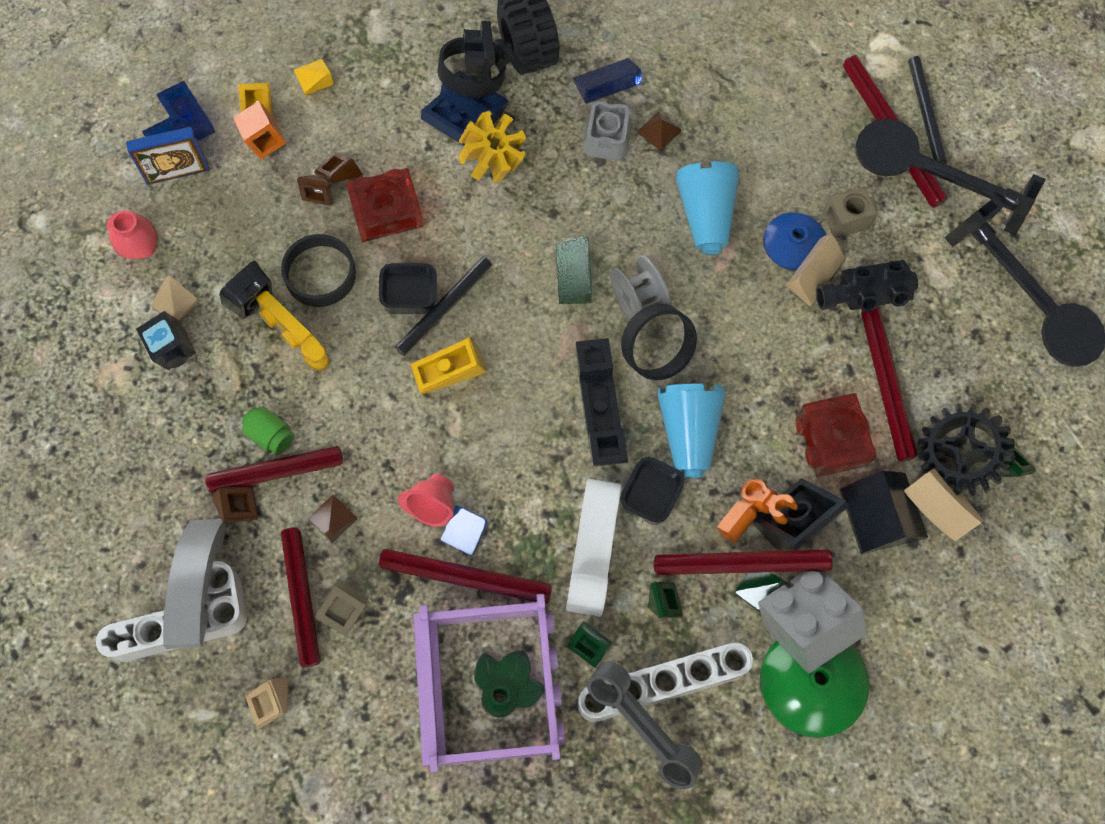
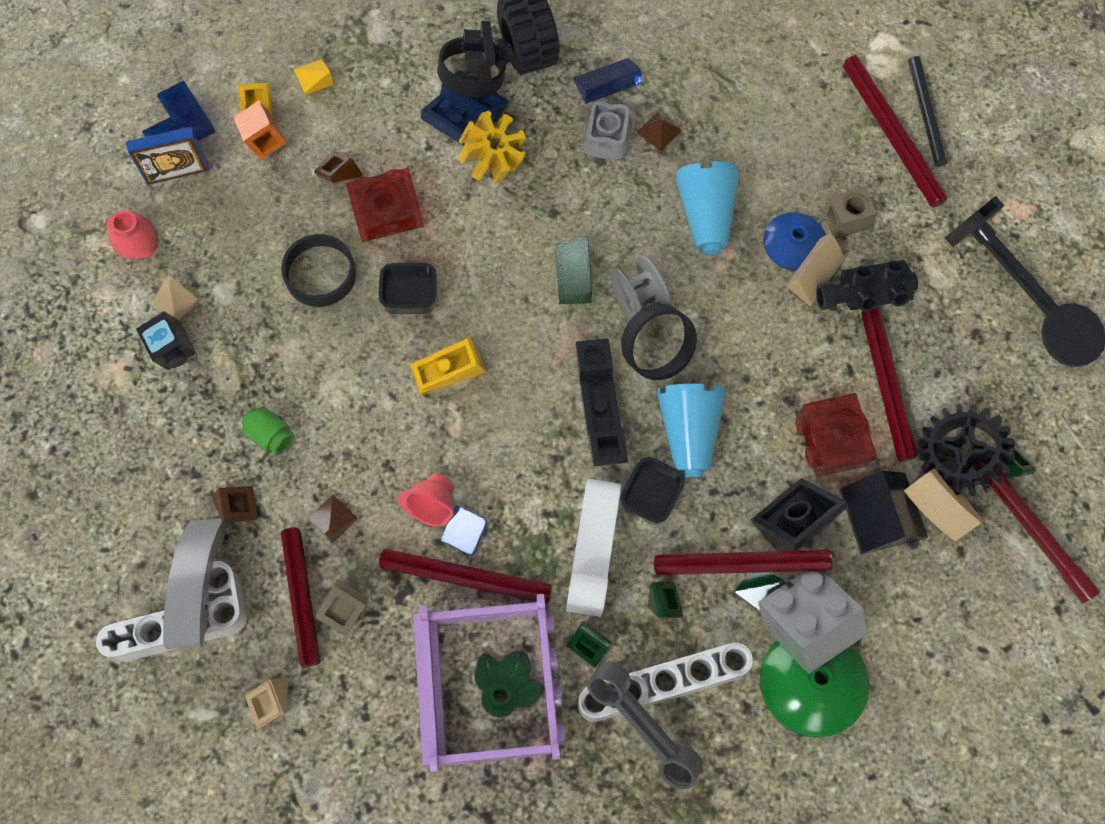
dark red axle [205,446,343,493] -> none
black piece [219,260,272,319] -> none
yellow hinge [256,291,330,372] -> none
reddish brown slope [297,174,333,206] -> none
black bar [395,256,492,356] -> none
orange bar [716,479,798,544] -> none
black piece [855,119,1046,235] -> none
none -> dark red piece [972,459,1100,604]

